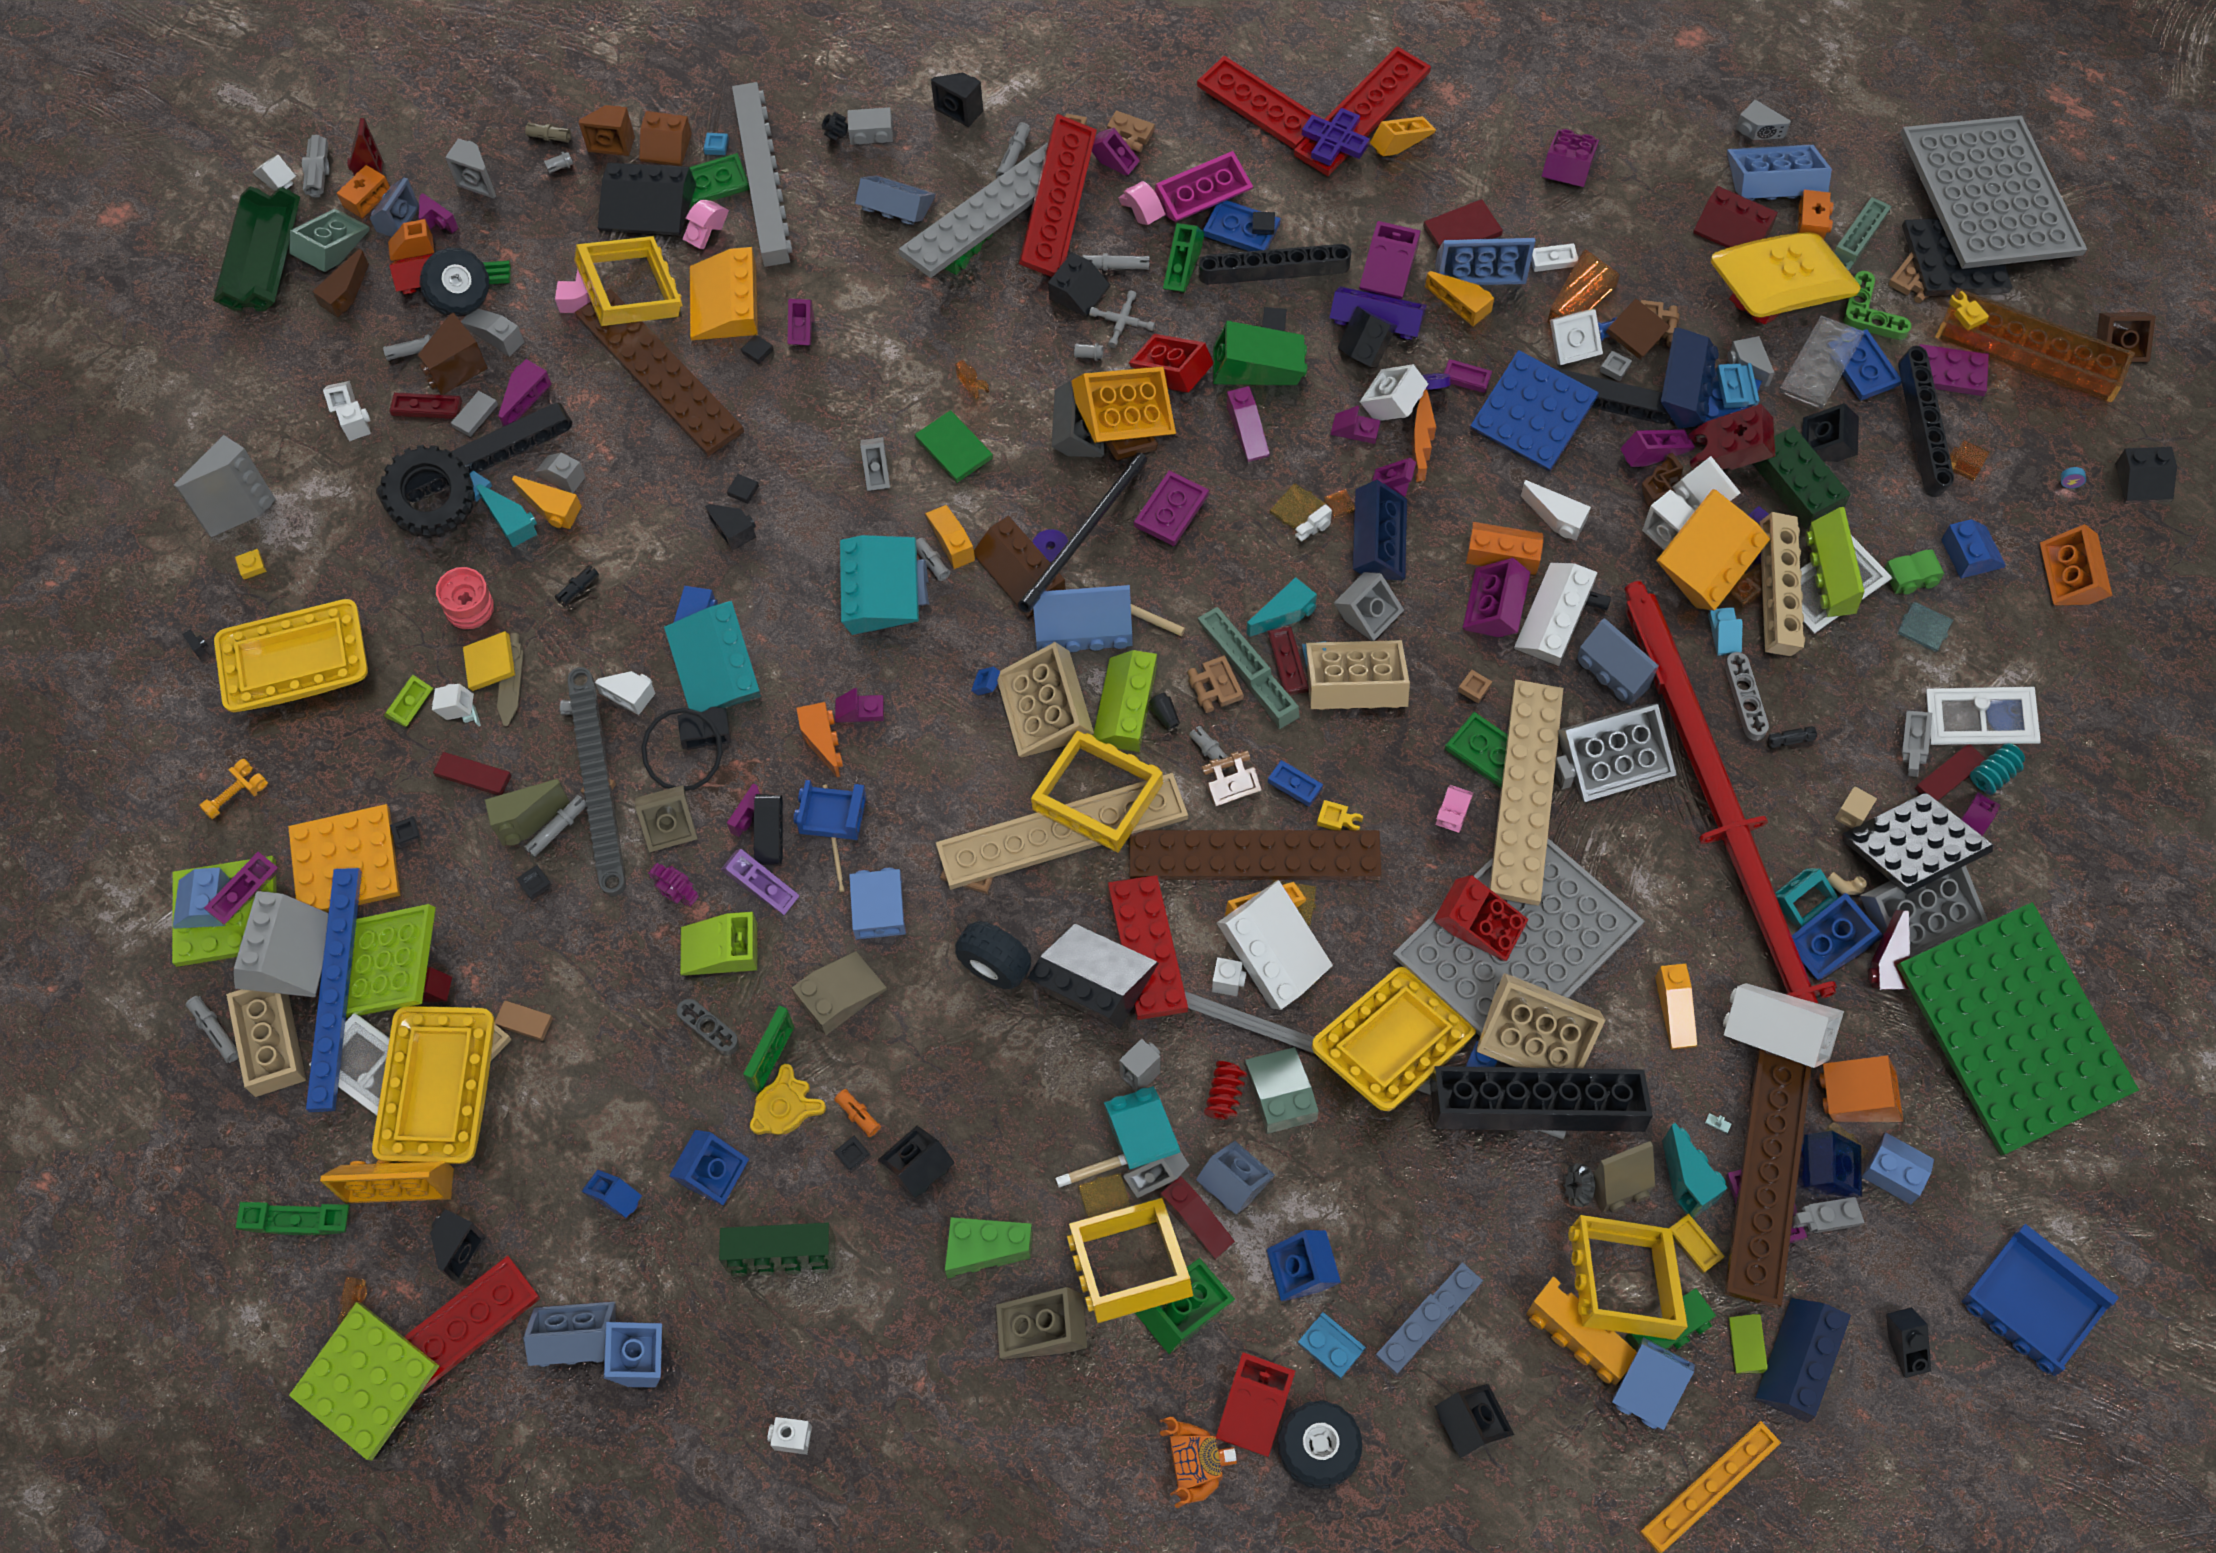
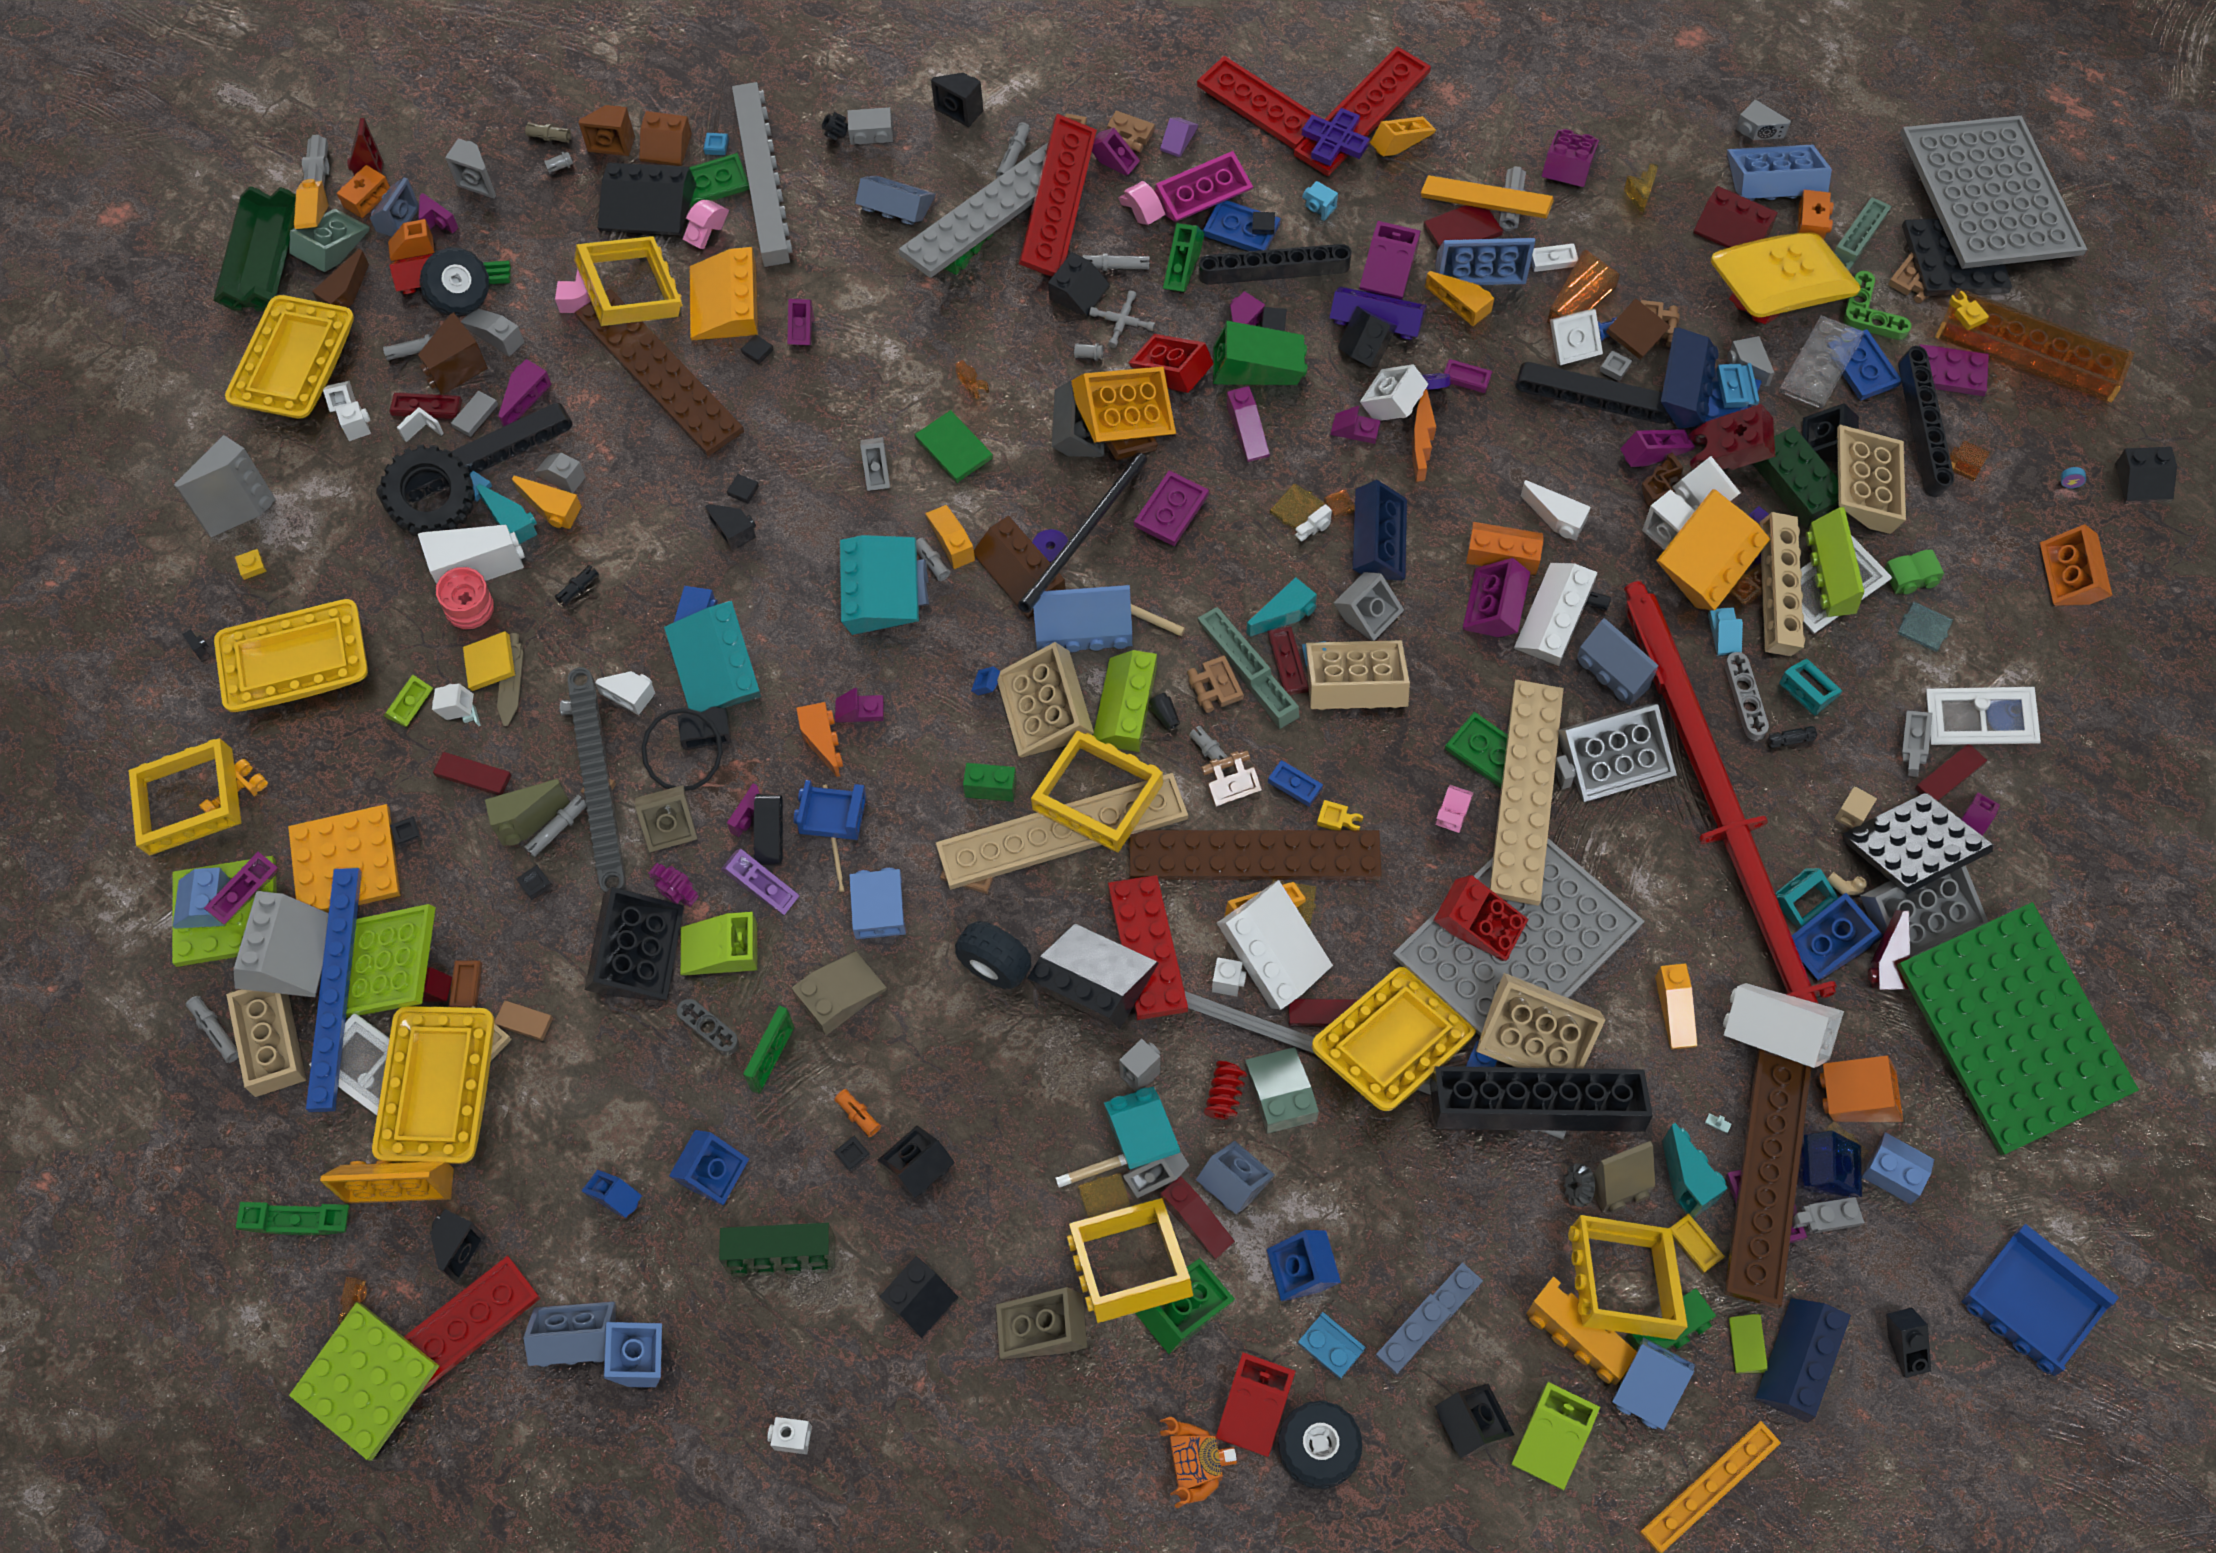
white slope [253,155,296,191] -> none
yellow tile [750,1064,826,1135] -> none
bright green wedge [945,1217,1033,1279] -> none
magenta slope [1372,458,1416,497] -> none
medium nougat plate [1458,670,1492,704] -> none
blue plate [1470,350,1599,472] -> none
blue slope [1941,519,2006,579] -> none
teal piece [1970,743,2025,795] -> none
reddish brown slope [2097,312,2156,362] -> none
none -> yellow window [129,738,242,856]
none -> yellow wedge [225,295,354,418]
none -> light orange slope [294,179,329,229]
none -> white bracket [397,407,444,442]
none -> white slope [418,525,525,584]
none -> dark orange tile [449,960,482,1008]
none -> black slope [584,887,684,1001]
none -> black slope [879,1256,959,1339]
none -> green brick [963,763,1017,802]
none -> medium lavender slope [1160,117,1198,158]
none -> magenta slope [1229,291,1265,326]
none -> dark red tile [1289,999,1359,1027]
none -> medium azure brick [1302,181,1338,221]
none -> light orange tile [1421,175,1554,219]
none -> light grey piece [1499,166,1526,231]
none -> lime slope [1511,1382,1600,1491]
none -> clear yellow slope [1624,163,1659,212]
none -> teal tile [1779,658,1843,716]
none -> tan slope [1837,425,1906,534]

